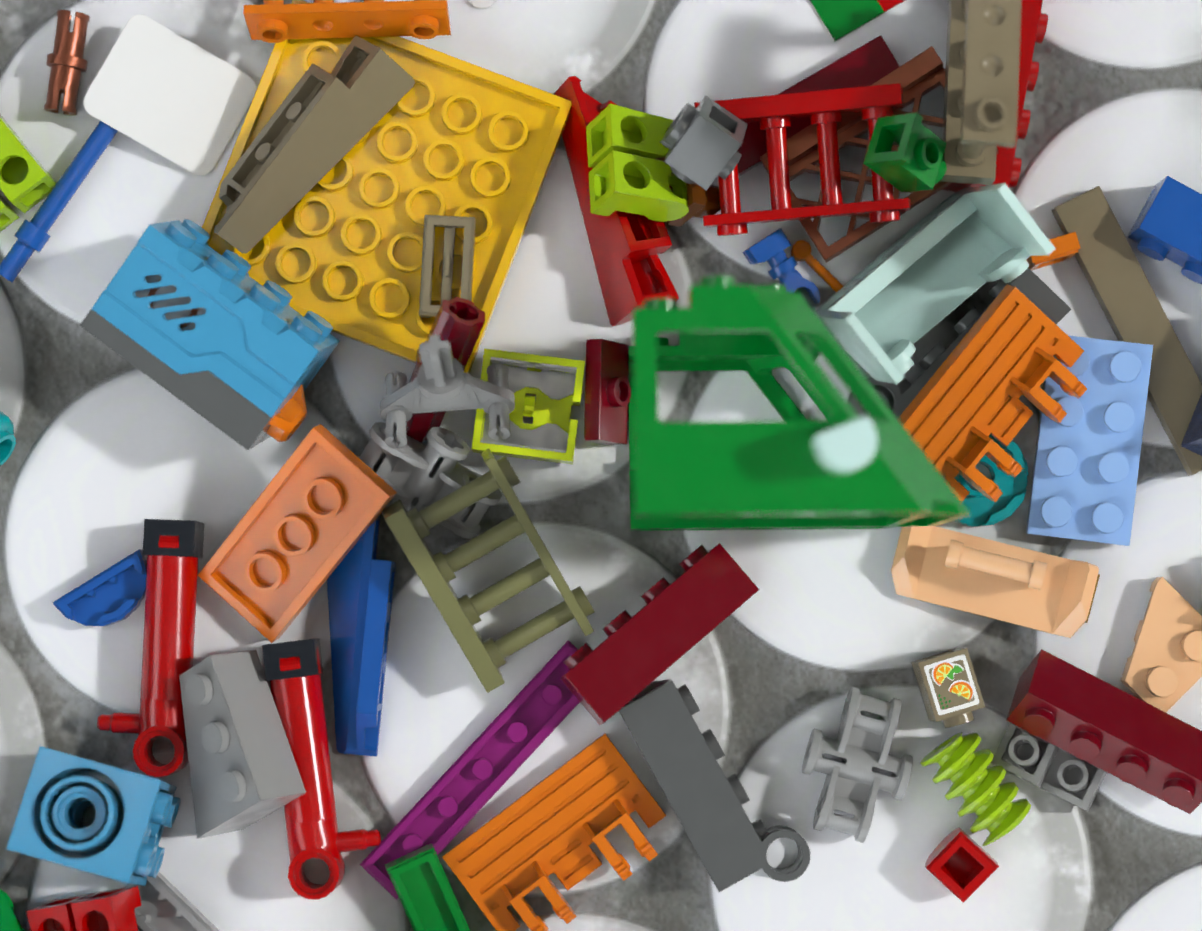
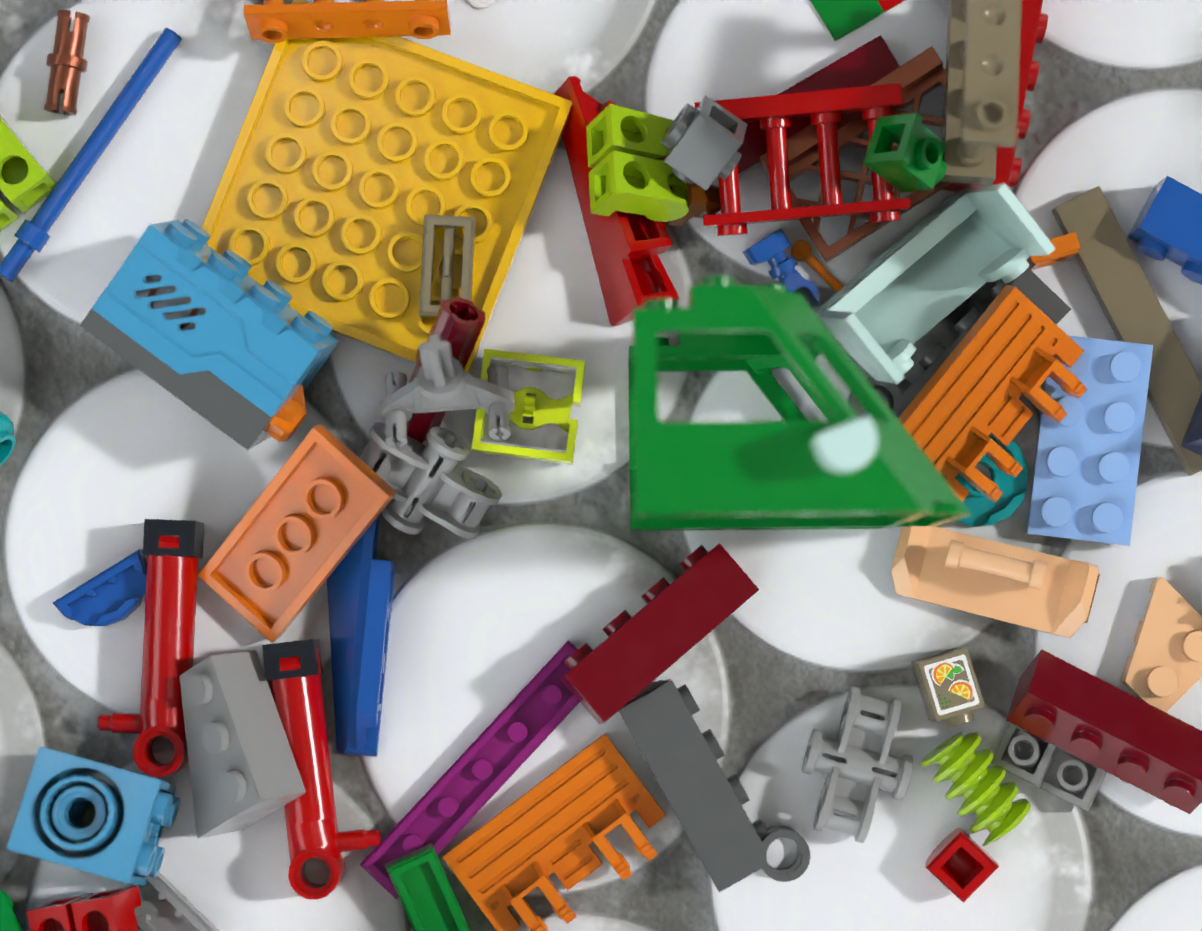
white sticker [83,15,257,176] -> none
dark tan wedge [214,35,415,254] -> none
olive fence [383,449,595,693] -> none
dark red plate [584,339,631,445] -> none

